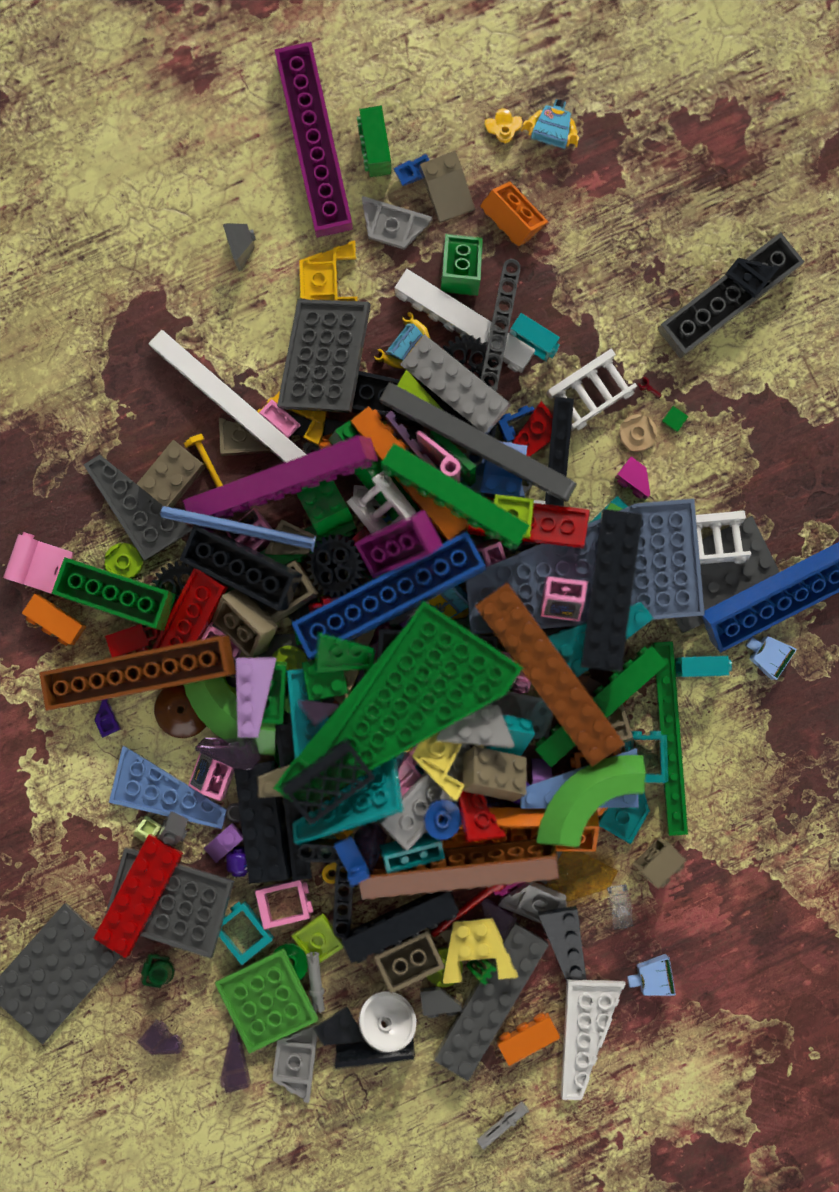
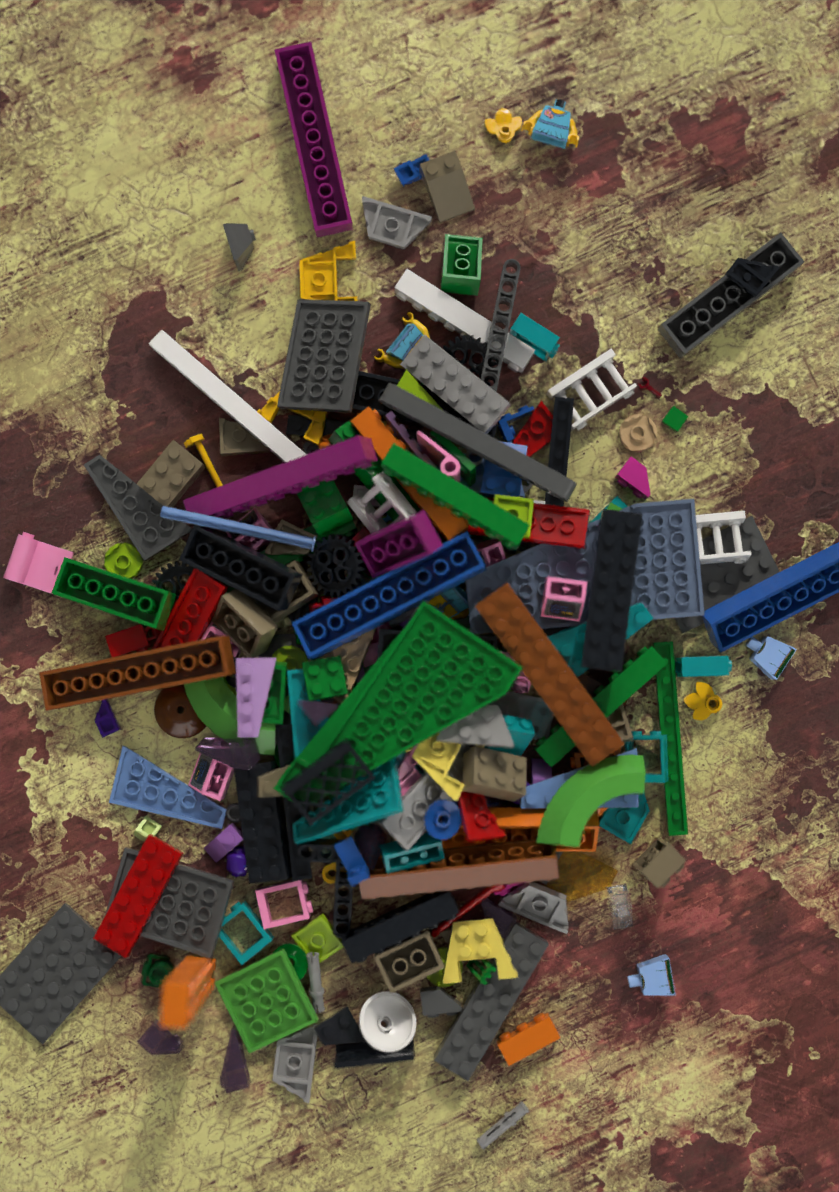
orange brick [22,594,87,646] -> none
dark grey brick [157,811,189,847] -> none
bright pink plate [259,399,301,439] -> none
green wing [314,633,375,672] -> none
green brick [357,105,392,178] -> none
orange slope [480,181,548,247] -> none
black wing [538,906,586,981] -> none
white wing [561,980,626,1100] -> none
none -> orange brick [160,952,216,1028]
none -> yellow plate [683,682,722,721]

